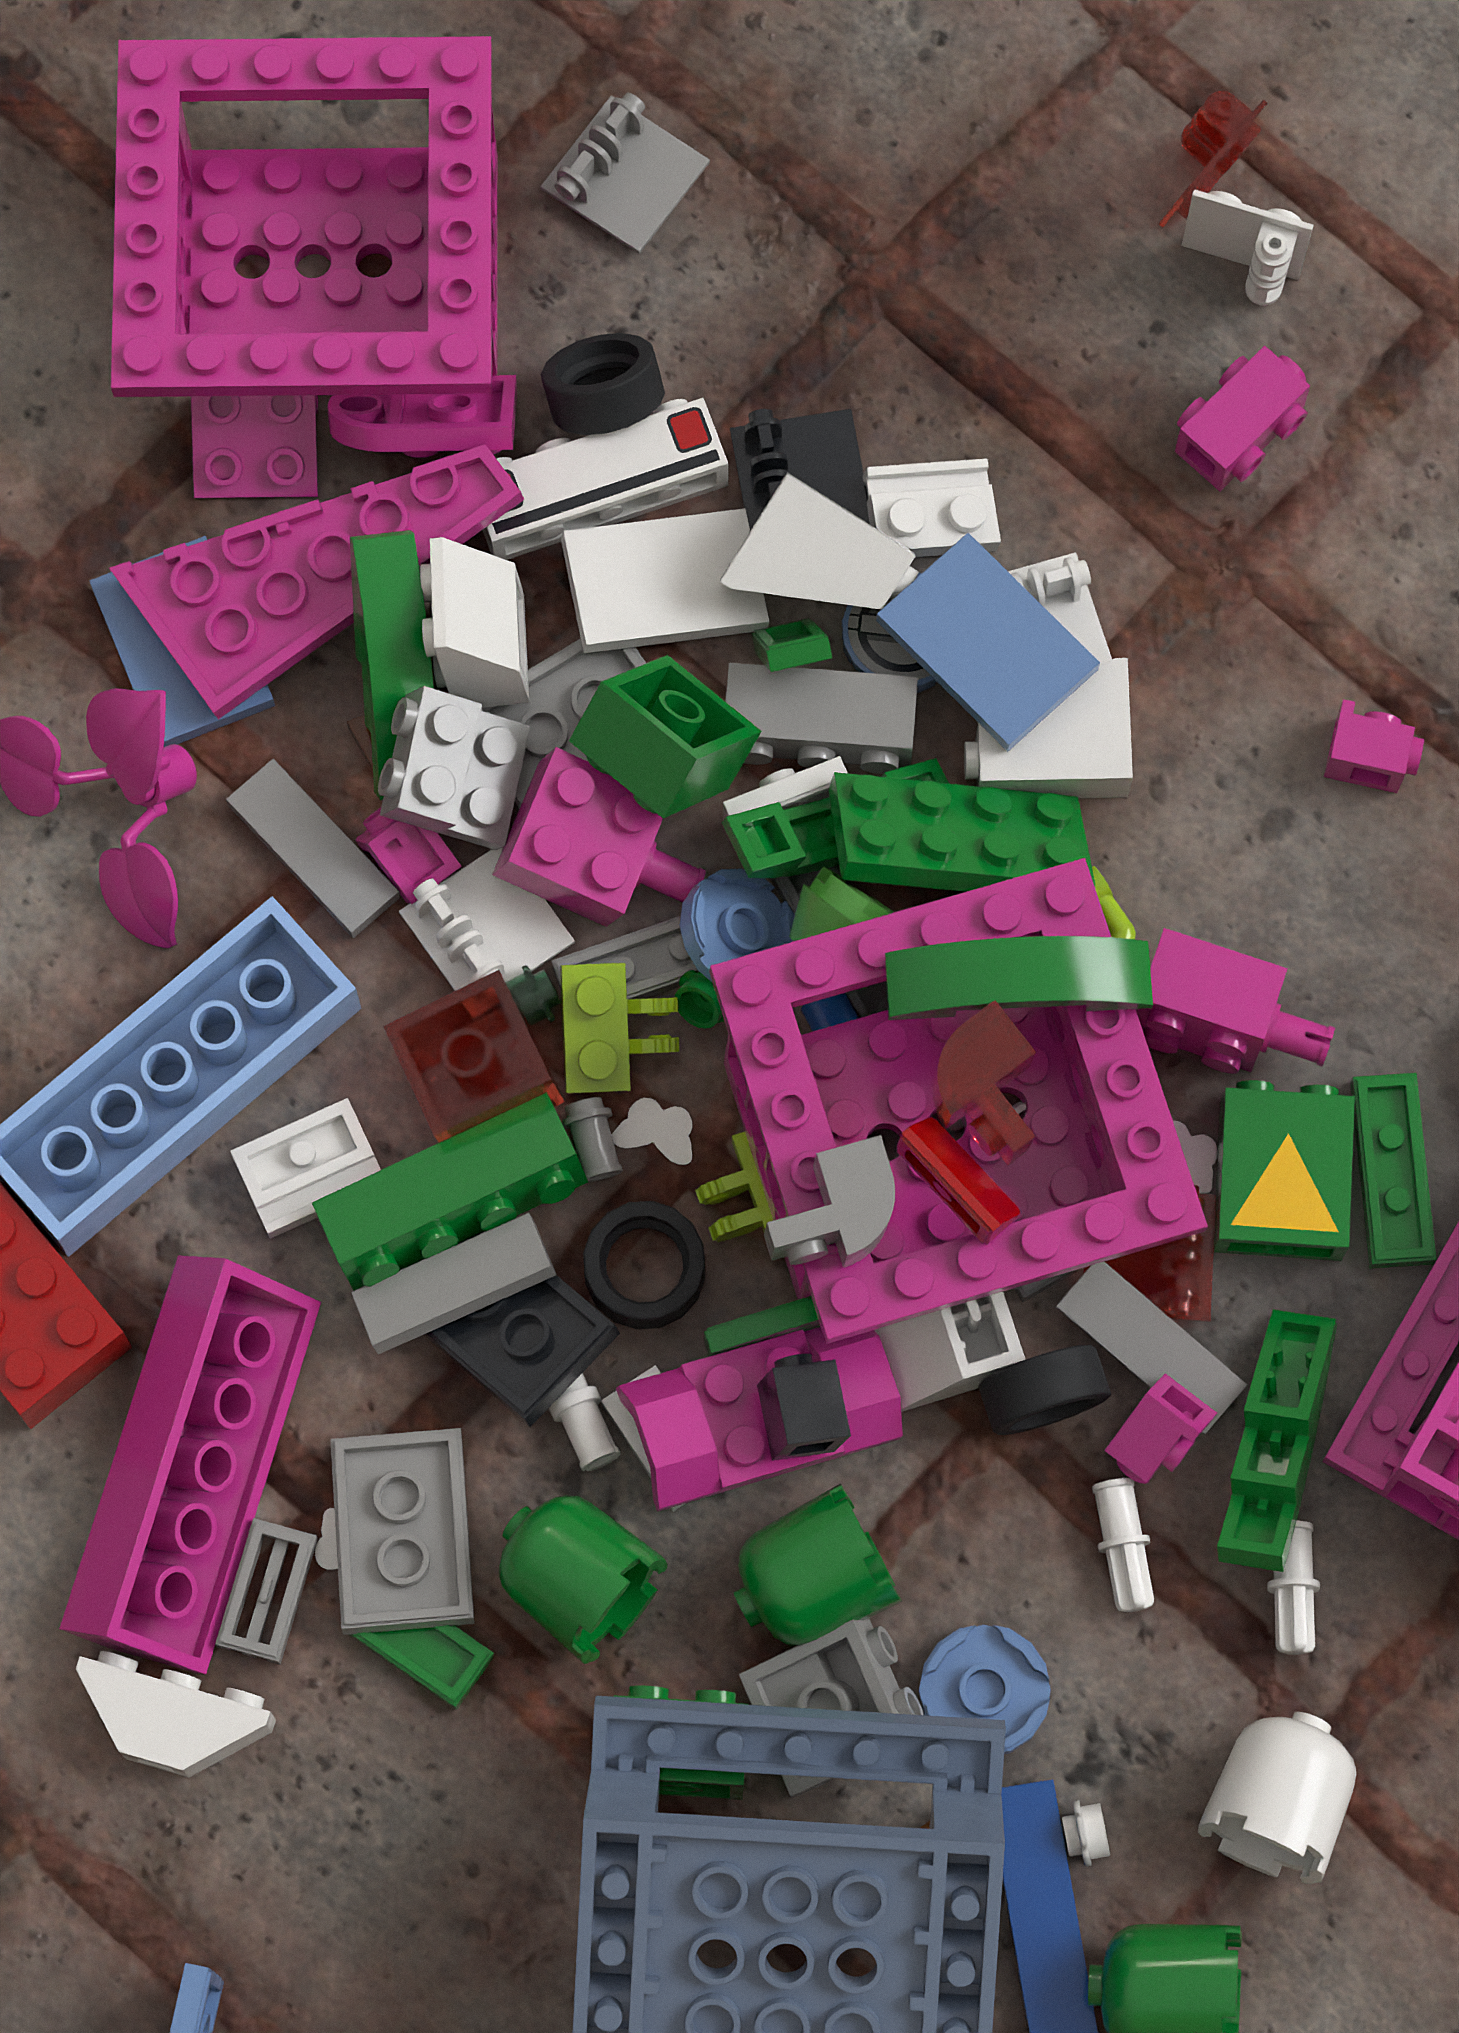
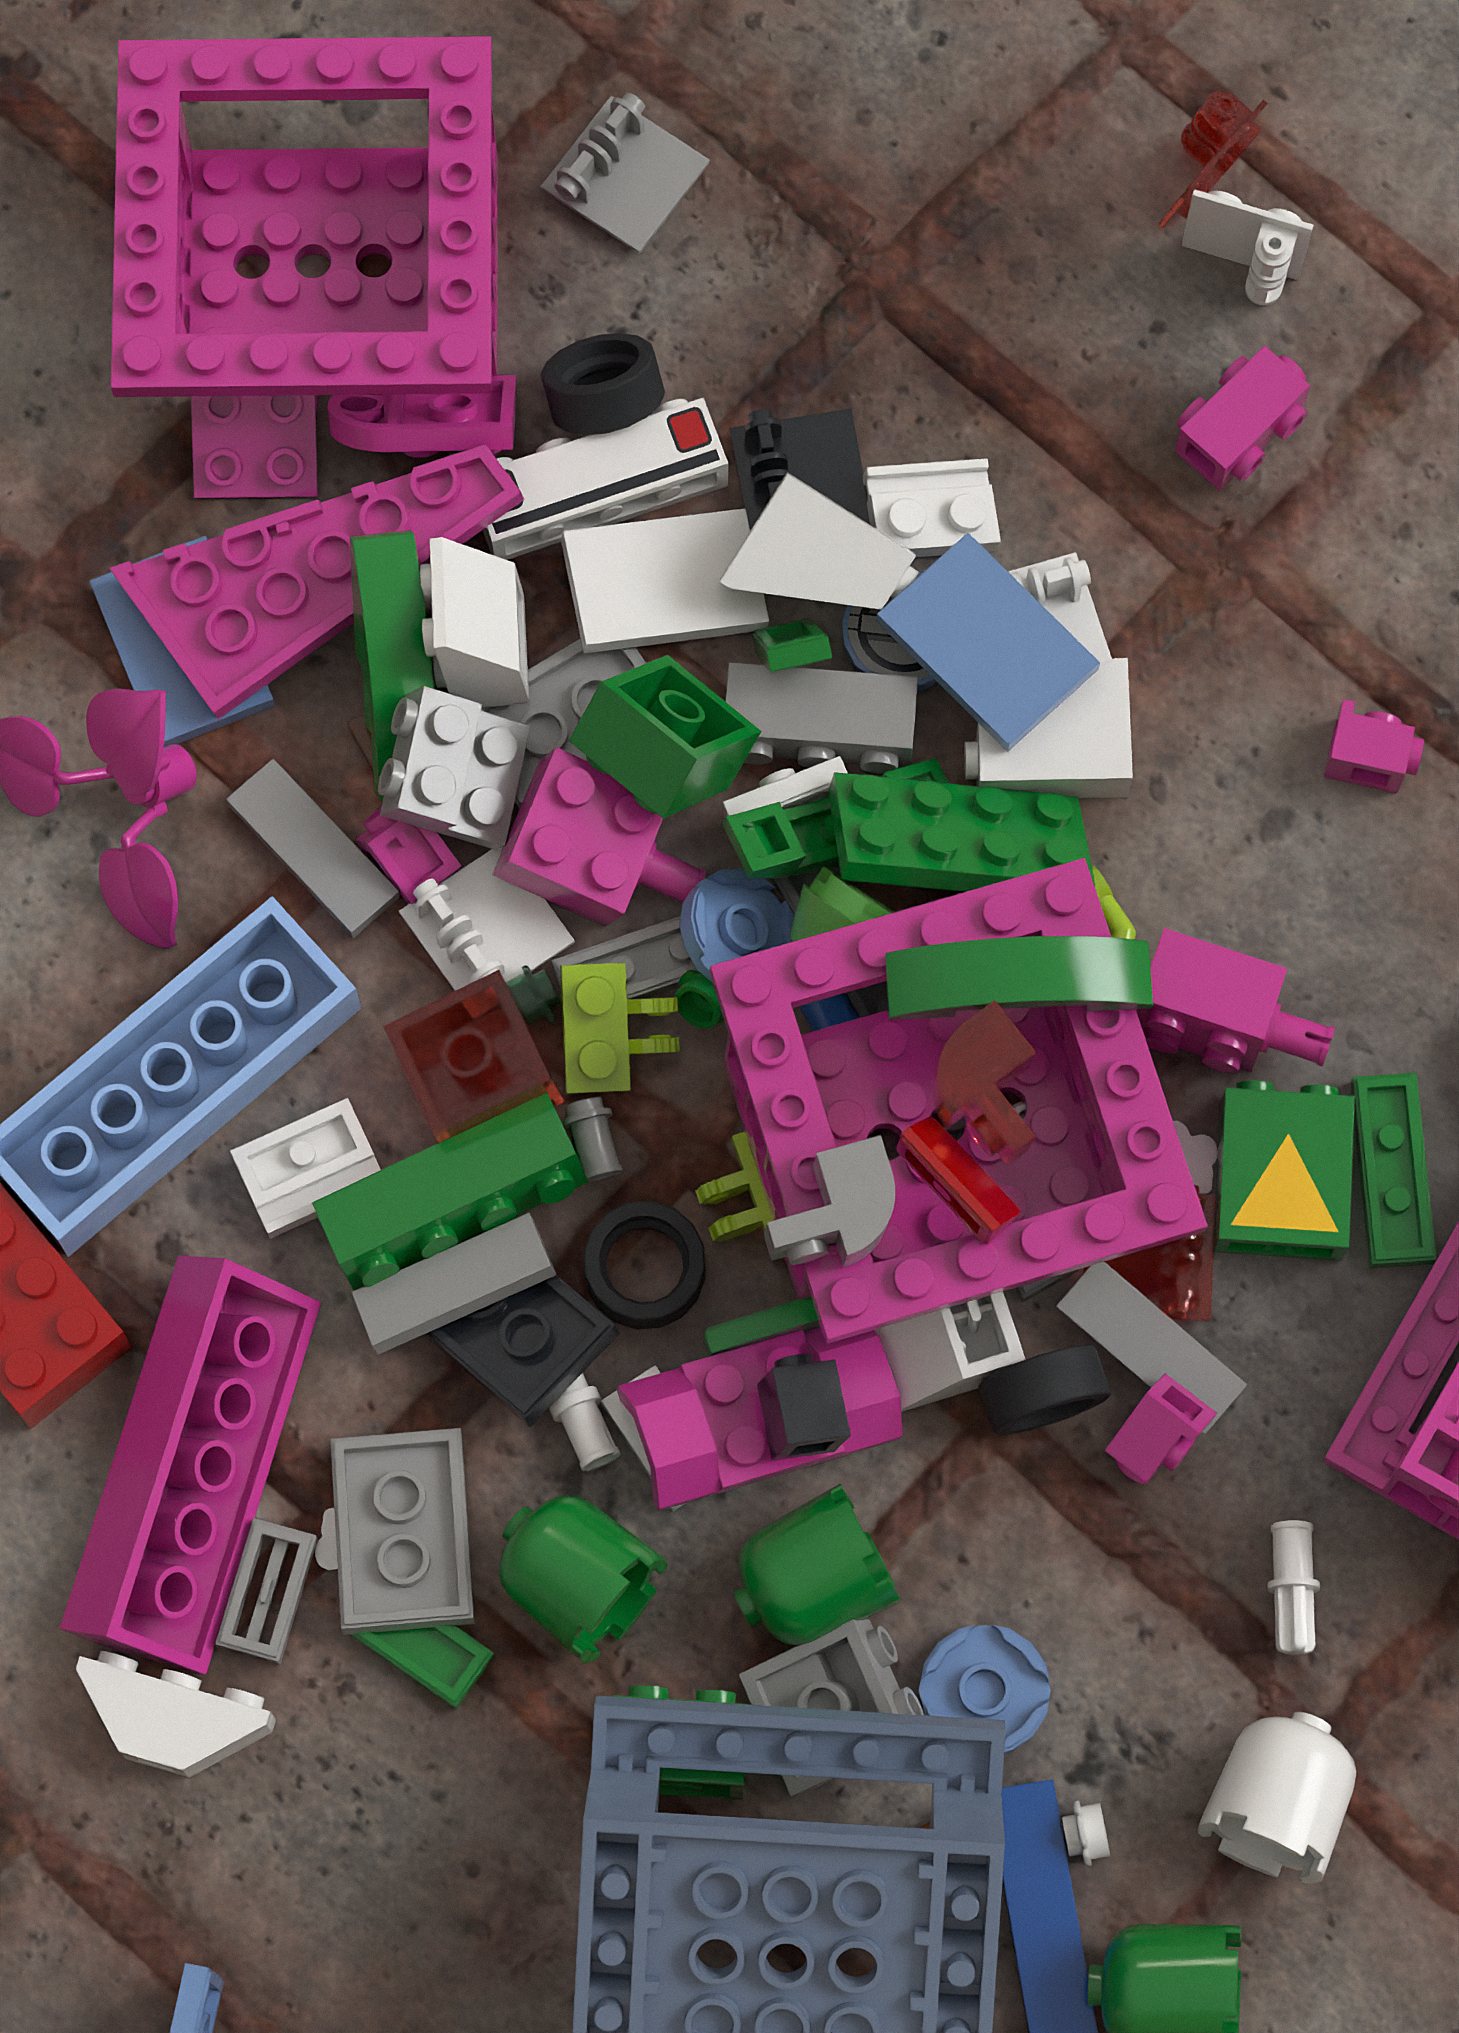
white sticker [612,1098,692,1165] -> none
white axle [1092,1478,1154,1612] -> none
green slope [1217,1309,1337,1572] -> none

